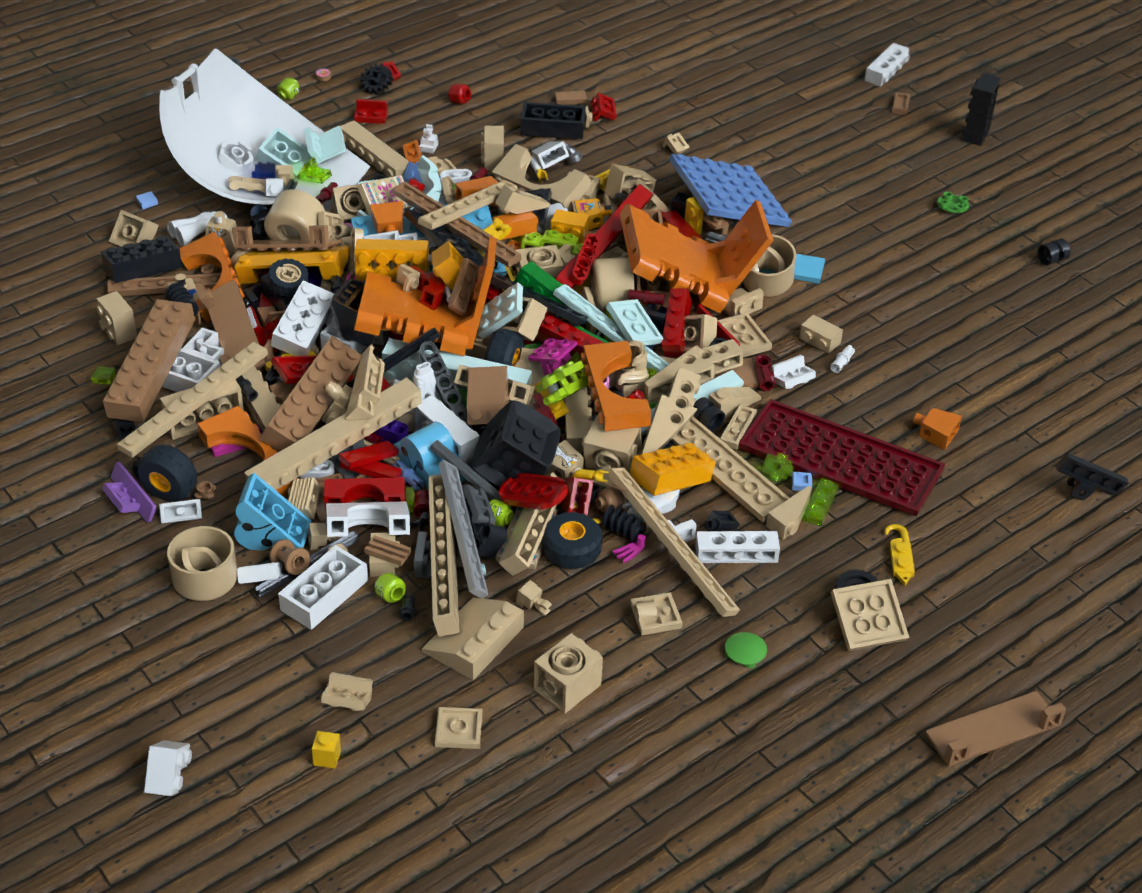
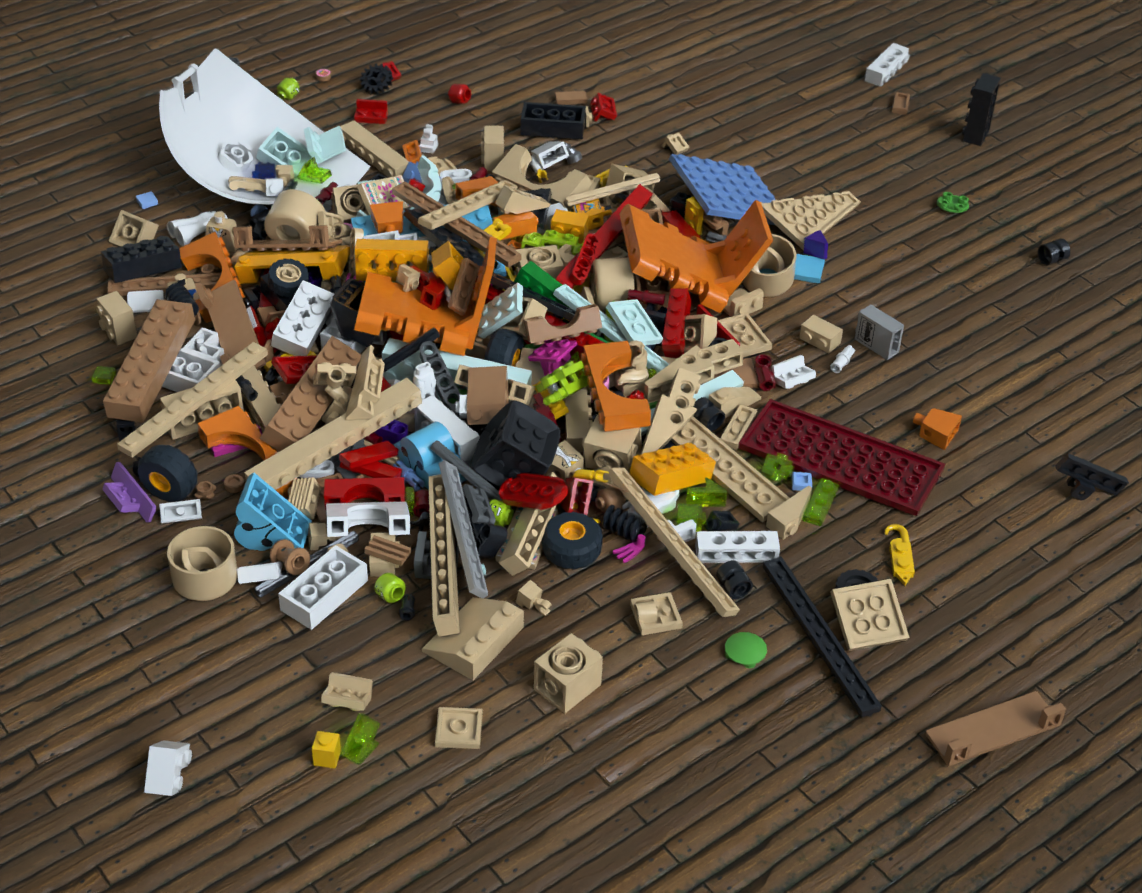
none -> white slope [127,290,165,313]
none -> medium nougat tile [224,474,244,493]
none -> tan plate [313,362,356,388]
none -> clear neon green slope [341,713,381,765]
none -> white plate [456,395,467,419]
none -> medium nougat arch [523,304,602,345]
none -> tan axle [565,173,660,206]
none -> clear neon green brick [677,503,706,532]
none -> clear neon green slope [686,477,727,507]
none -> black wheel [716,560,753,599]
none -> tan wing [761,191,860,250]
none -> black plate [763,556,882,718]
none -> dark purple slope [804,230,828,259]
none -> light grey brick [855,305,904,360]

